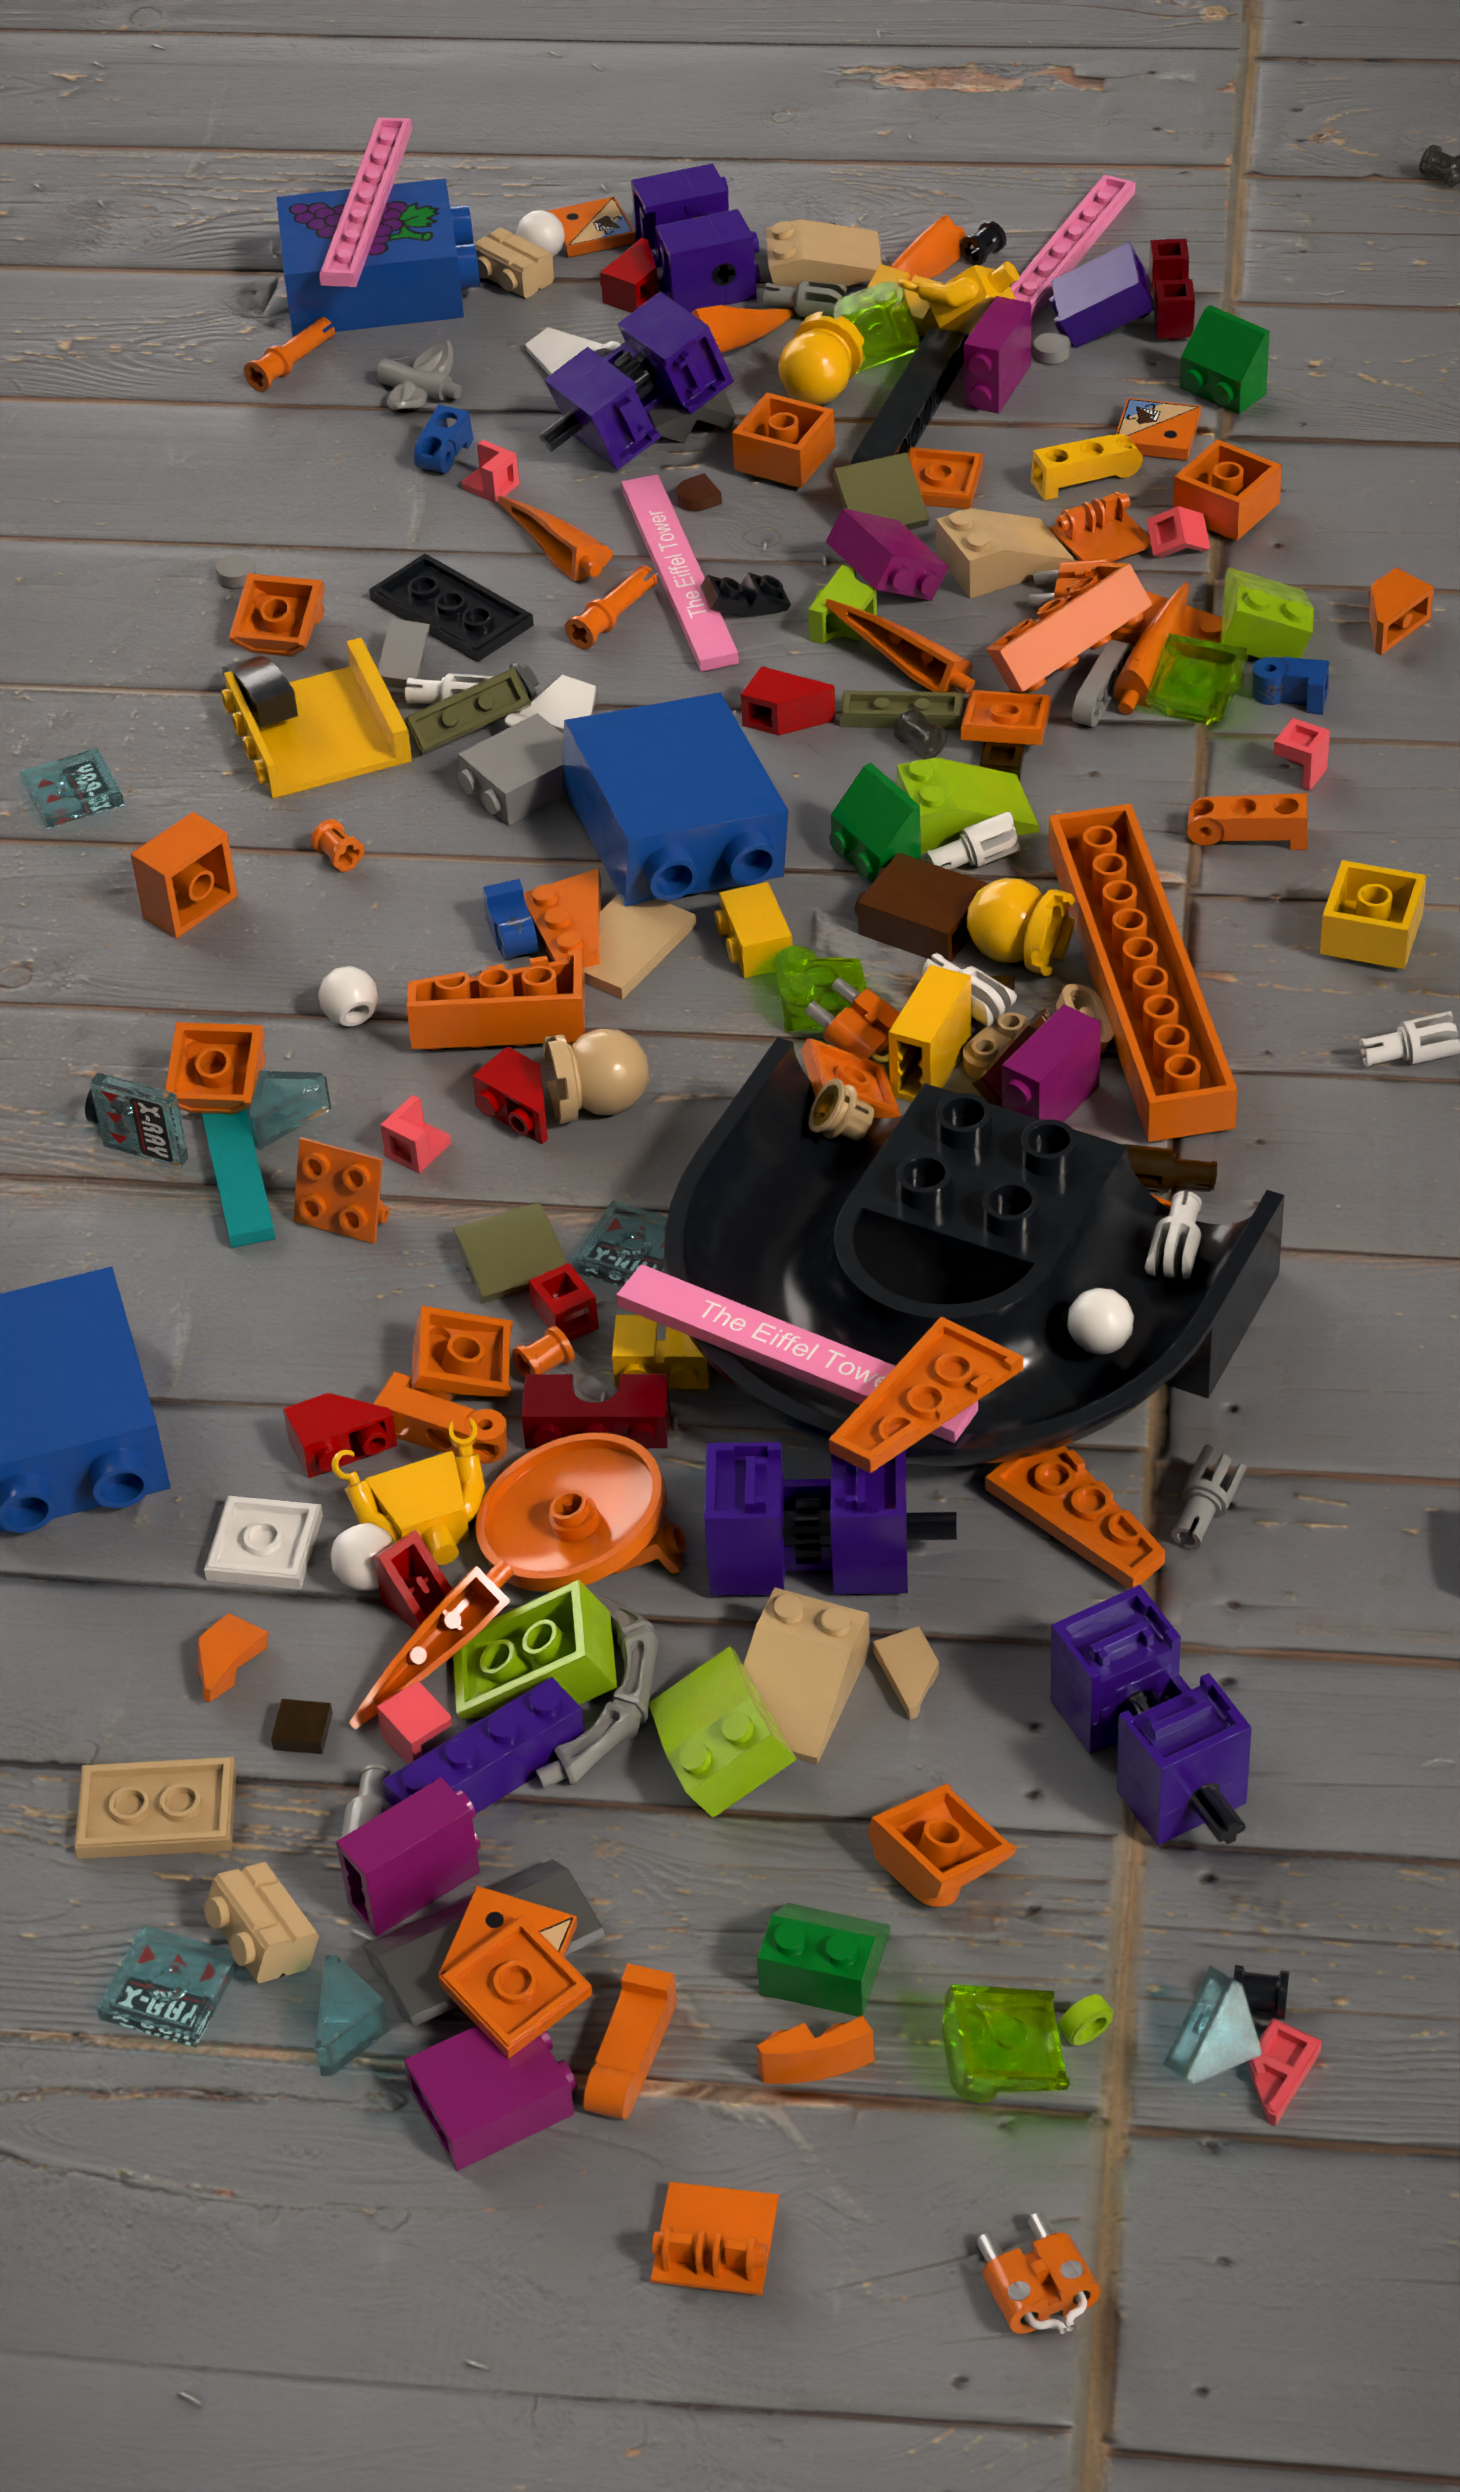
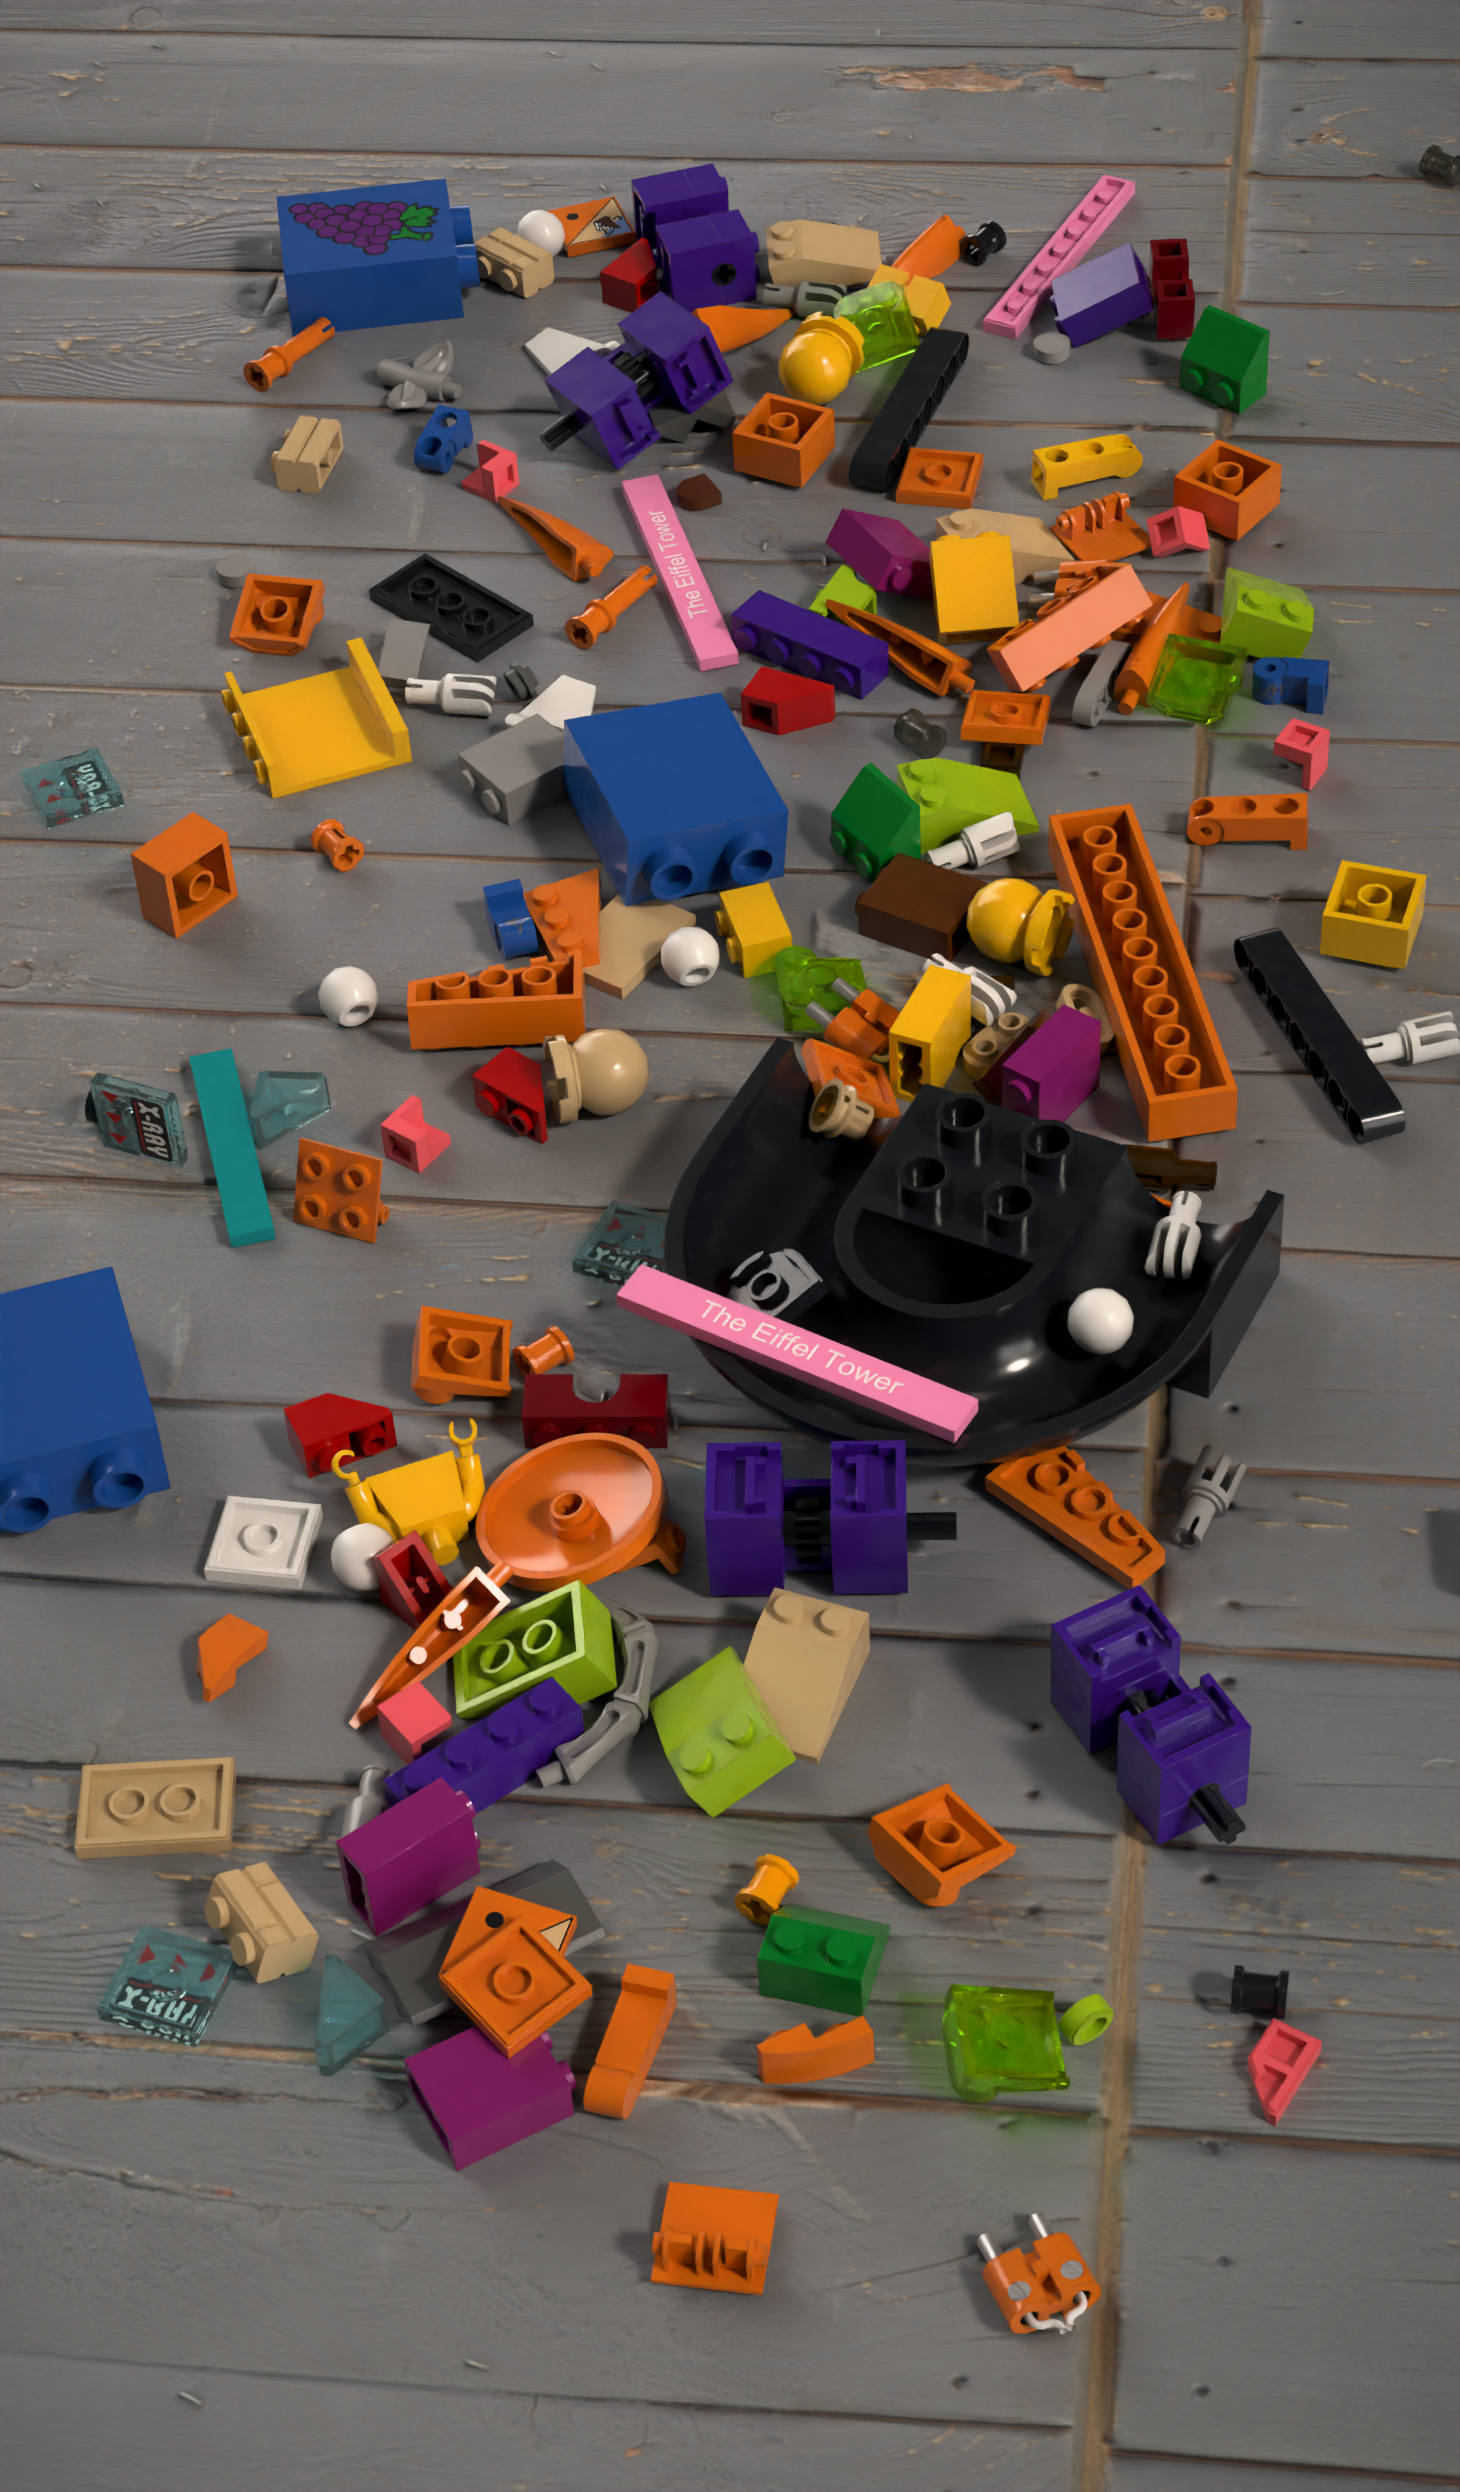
orange slope [164,1022,266,1115] -> none
black slope [222,656,298,728] -> none
dark brown tile [271,1699,333,1754] -> none
bright pink tile [319,117,413,287] -> none
orange leg [373,1371,508,1464] -> none
olive tile [404,668,531,756] -> none
olive slope [453,1202,567,1304] -> none
red brick [528,1263,599,1342] -> none
yellow piece [612,1315,711,1389] -> none
black slope [700,572,791,615] -> none
orange wing [829,1316,1024,1474] -> none
olive tile [833,452,929,530] -> none
olive tile [840,690,964,730] -> none
tan tile [873,1626,939,1720] -> none
yellow torso [898,261,1019,334] -> none
magenta brick [964,296,1031,414] -> none
tile [1116,398,1201,460] -> none
clear light blue slope [1163,1966,1262,2084] -> none
orange slope [1369,567,1434,655] -> none
none -> tan brick [271,415,344,494]
none -> white piece [661,927,719,986]
none -> black tile [725,1248,830,1323]
none -> dark purple brick [731,590,889,700]
none -> light orange bush [734,1854,800,1925]
none -> yellow brick [929,531,1019,645]
none -> black beam [1233,927,1405,1145]

